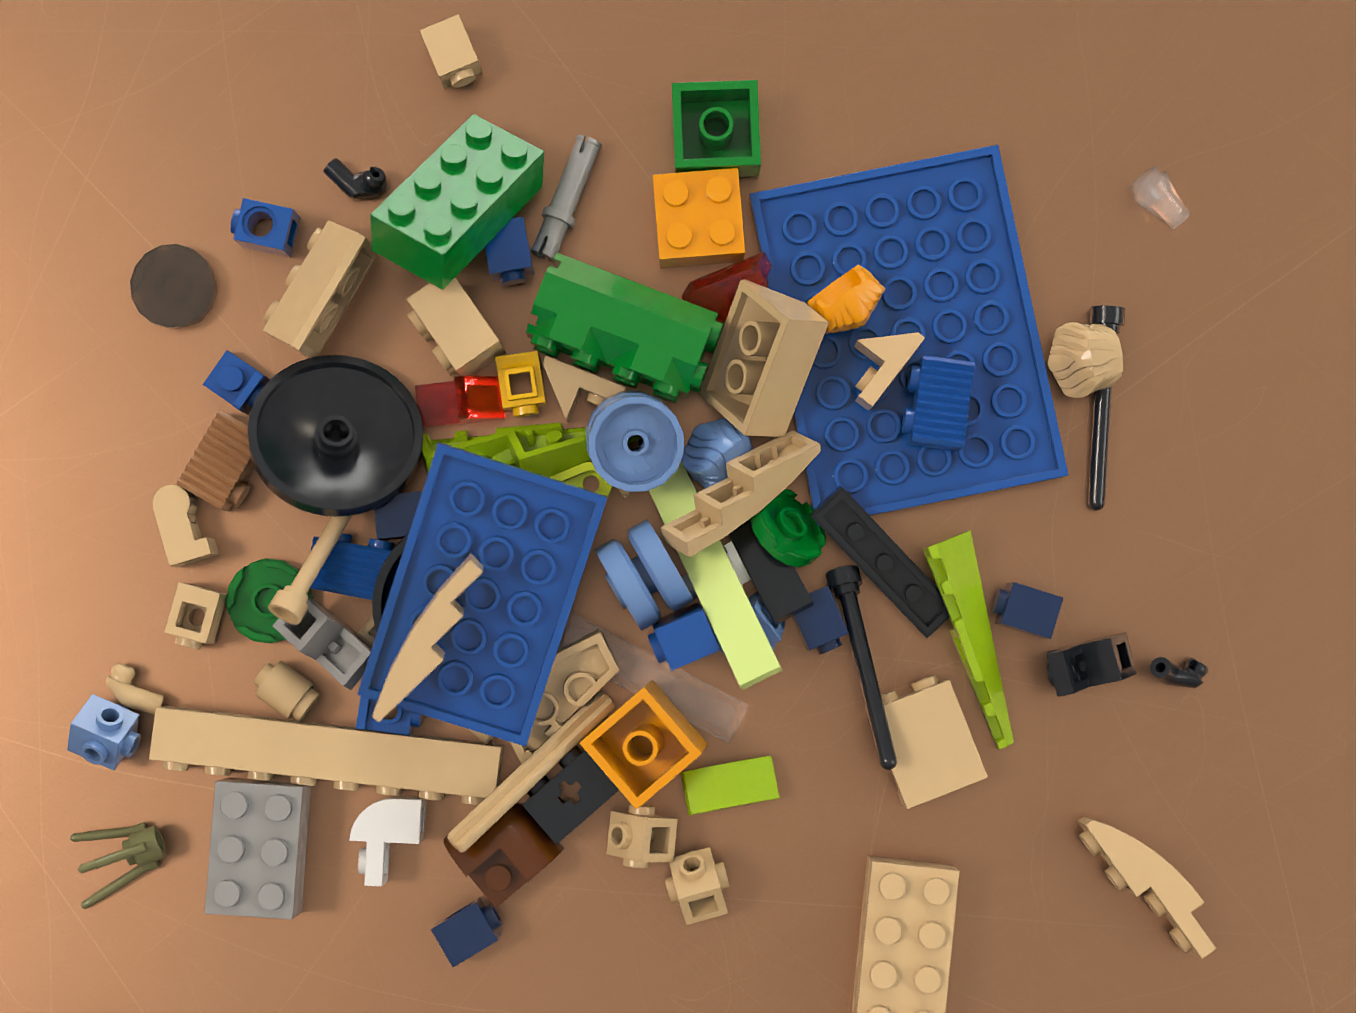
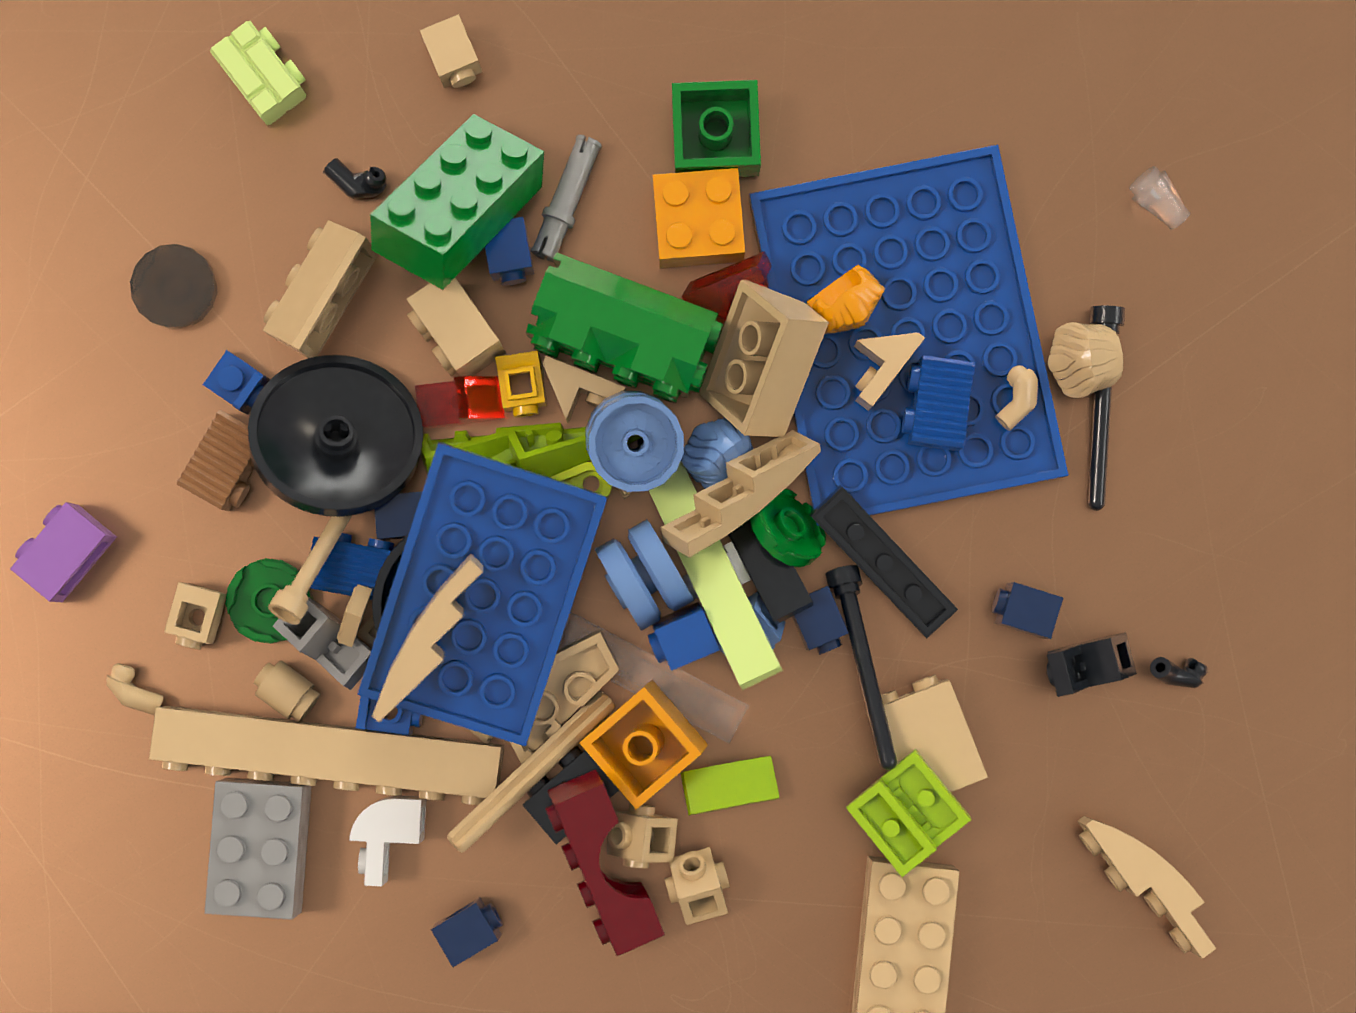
medium blue brick [67,694,141,771] -> none
olive plant [70,822,166,909] -> none
tan leg [152,485,219,567] -> none
blue brick [230,198,301,258] -> none
reddish brown brick [443,804,564,908] -> none
lime wedge [923,530,1014,750] -> none
none -> medium lavender brick [10,502,117,602]
none -> yellowish green brick [210,21,307,126]
none -> tan tile [337,584,372,647]
none -> dark red arch [545,769,665,956]
none -> lime slope [846,749,971,877]
none -> tan arm [995,365,1038,431]

